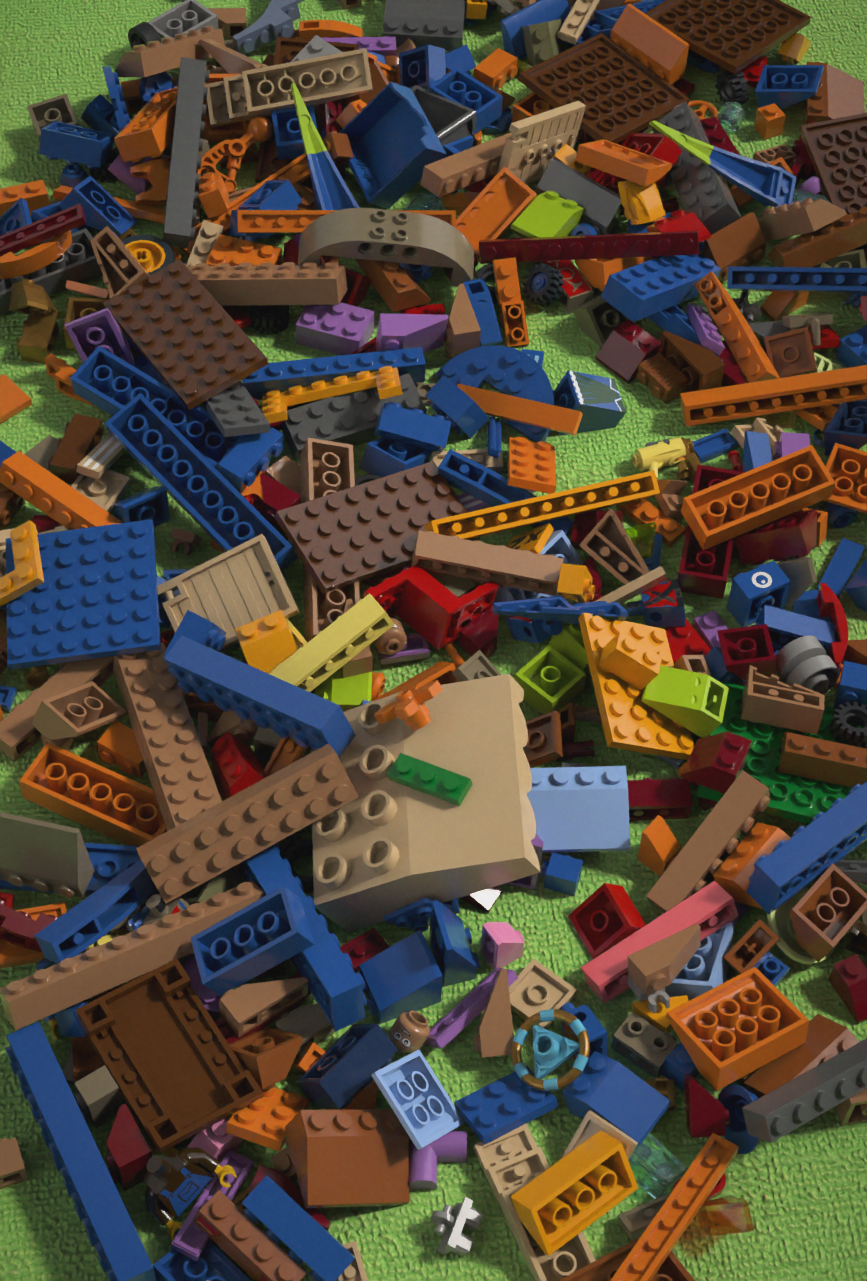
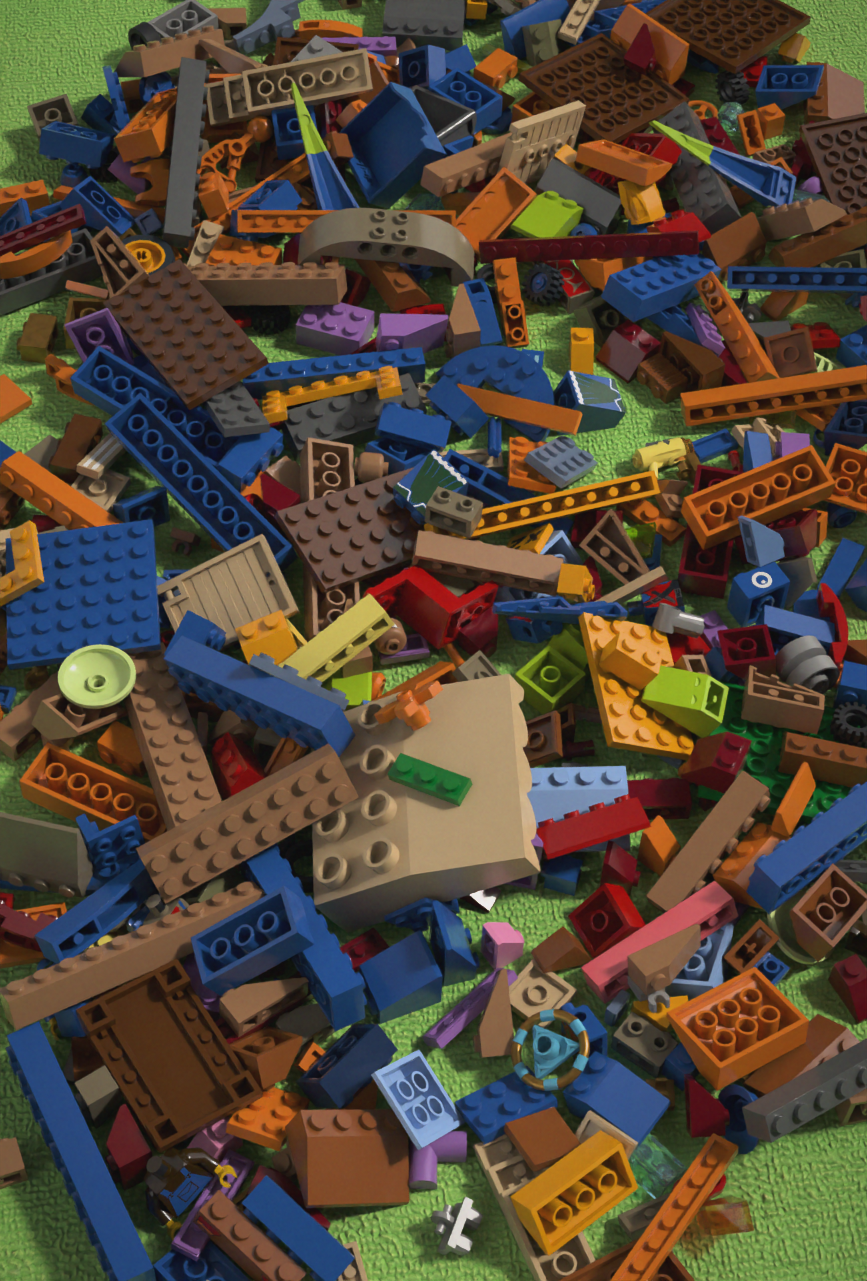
pearl gold slope [9,279,59,318] -> none
medium nougat head [389,1010,430,1054] -> none
dark tan plate [782,312,833,346] -> none
none -> yellowish green dish [58,645,136,709]
none -> blue bracket [75,813,145,870]
none -> blue tile [134,208,164,235]
none -> sand blue plate [249,653,349,712]
none -> medium nougat head [354,452,389,483]
none -> slope [393,449,469,525]
none -> dark tan brick [425,486,483,539]
none -> dark orange tile [504,1107,581,1172]
none -> sand blue plate [524,436,598,489]
none -> dark orange slope [531,926,592,973]
none -> red slope [536,794,651,860]
none -> light orange slope [569,328,594,375]
none -> dark red slope [599,840,641,896]
none -> sand blue tile [604,989,630,1027]
none -> dark red slope [623,23,657,76]
none -> light grey piece [652,603,704,638]
none -> orange slope [736,110,766,156]
none -> medium blue slope [738,516,785,567]
none -> orange slope [771,762,816,837]

